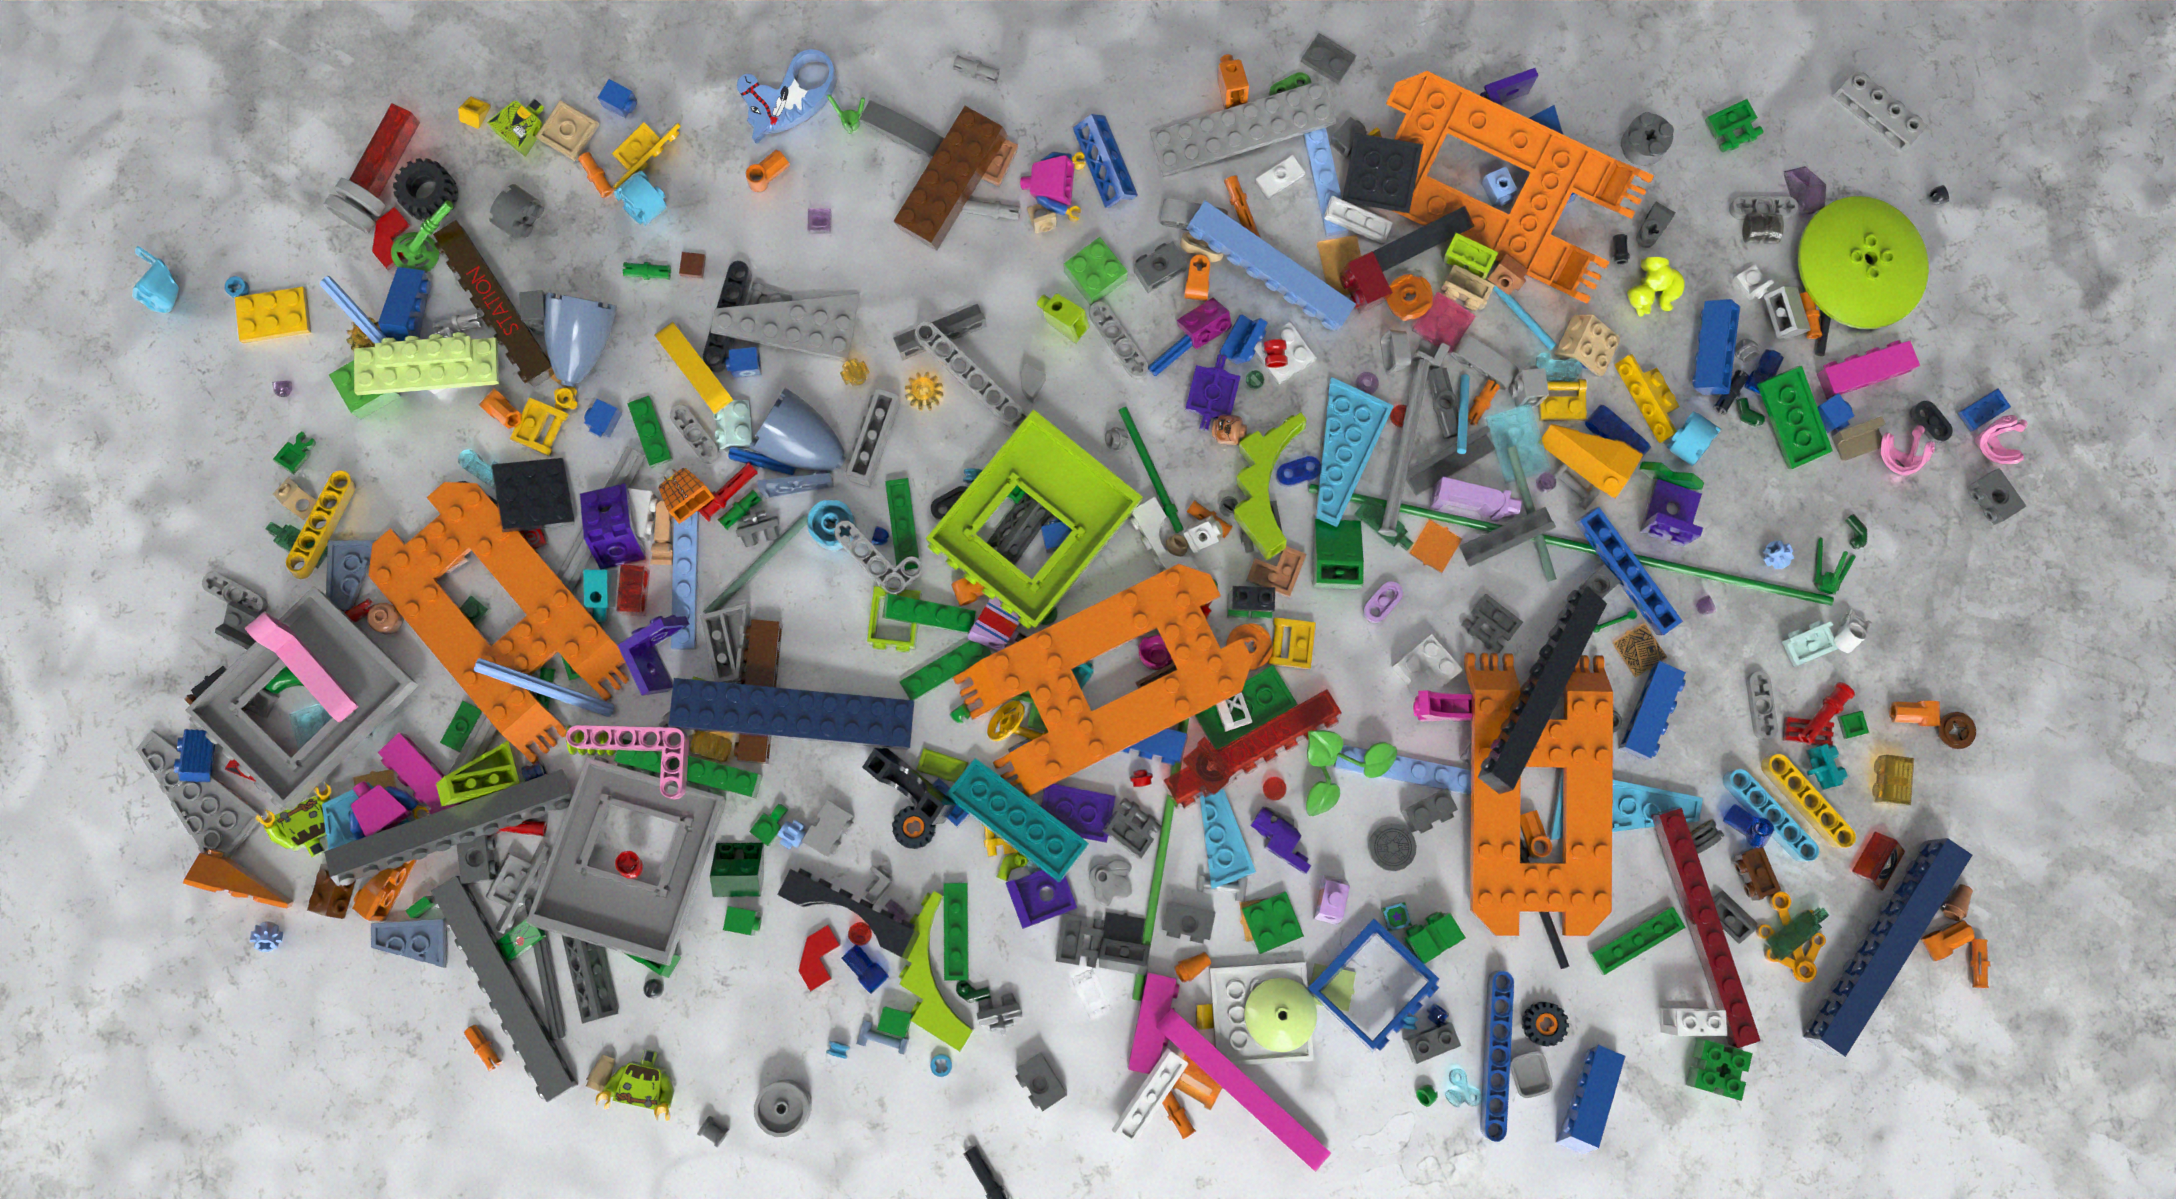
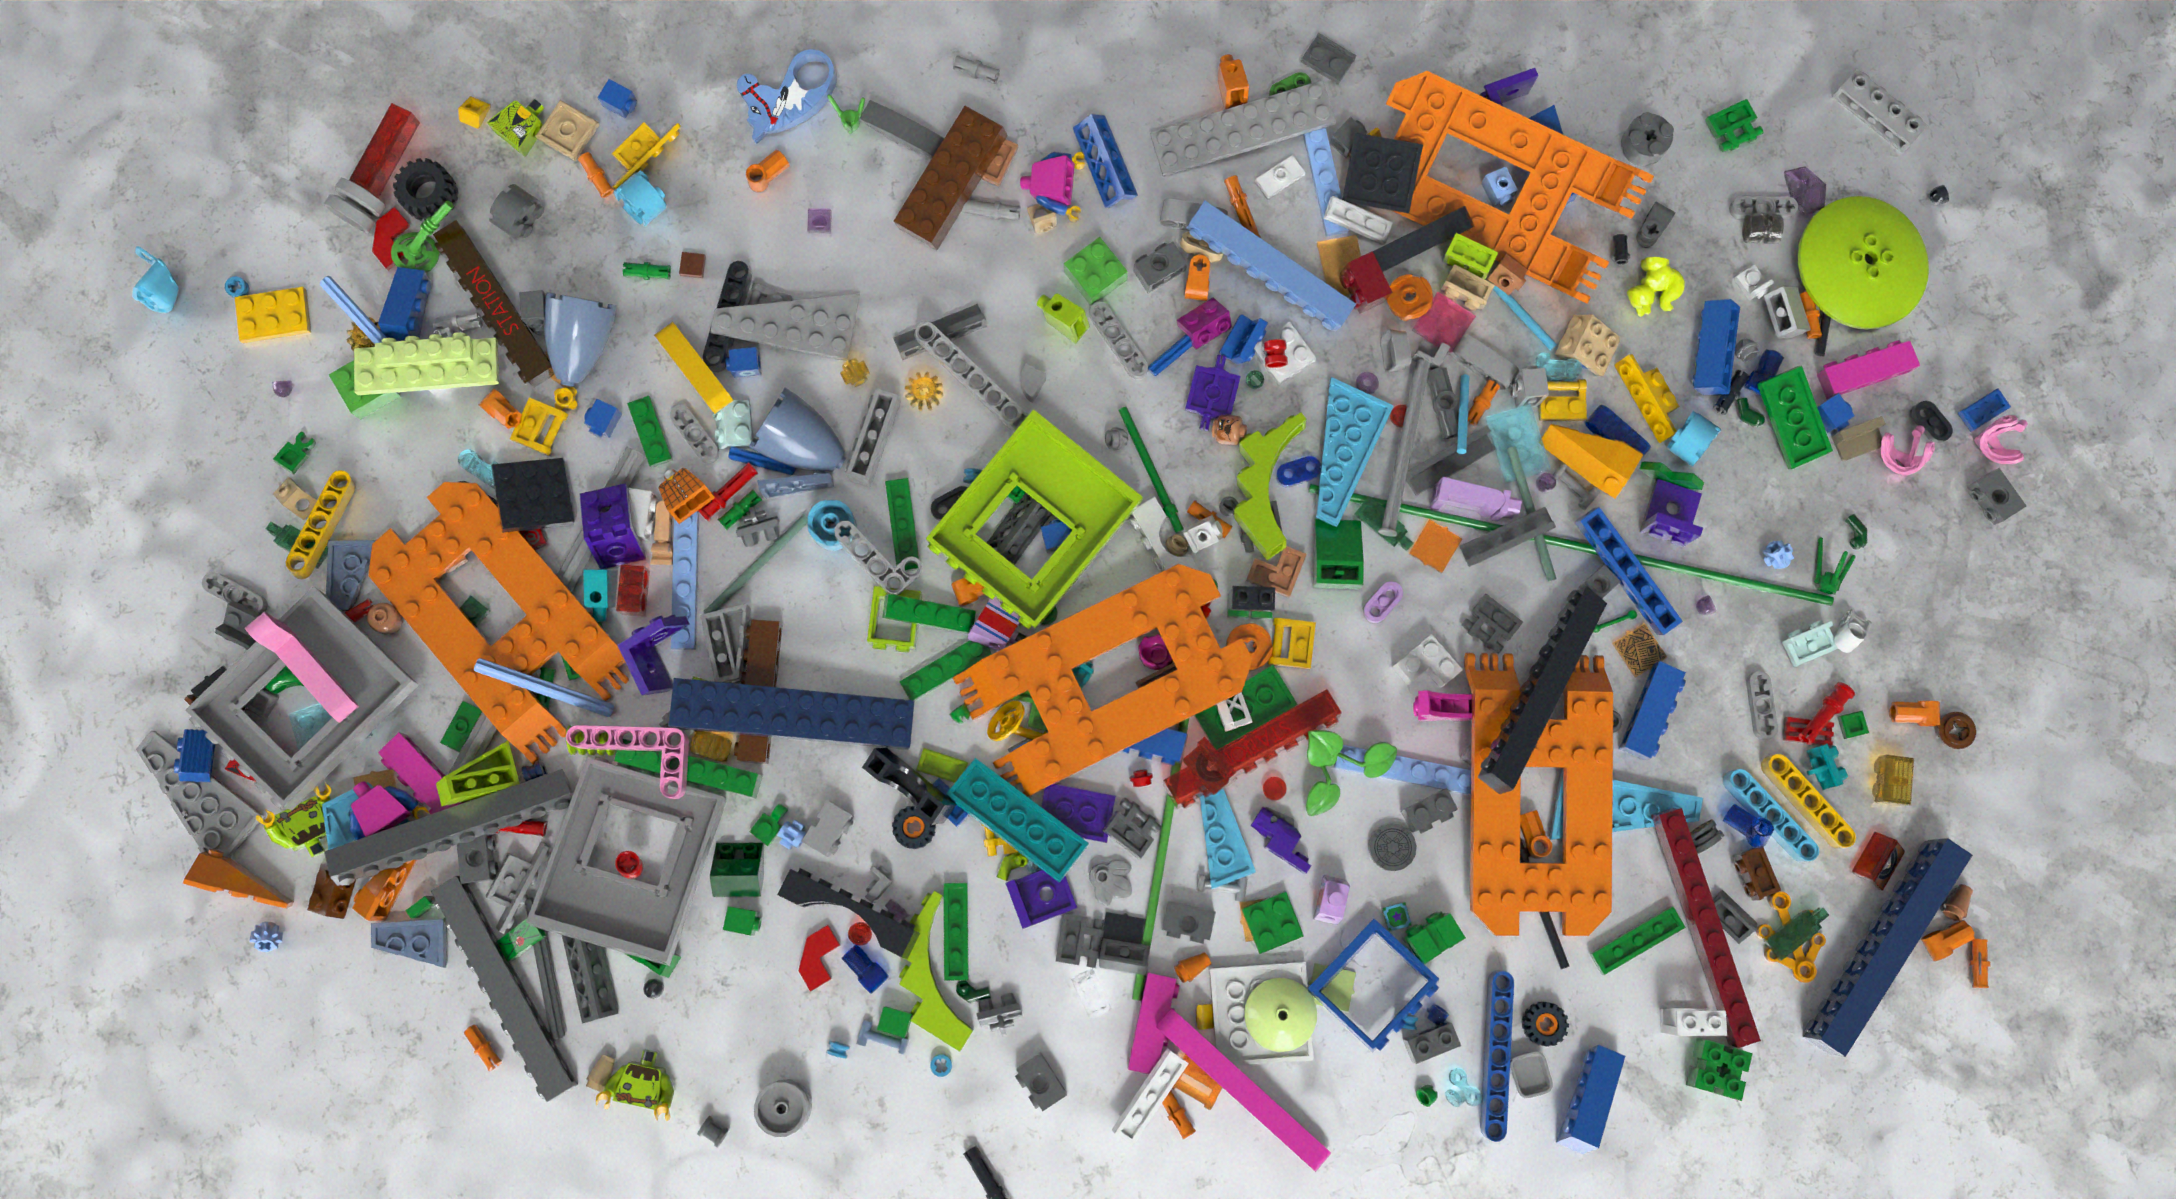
clear blue hinge [871,526,889,546] -> none

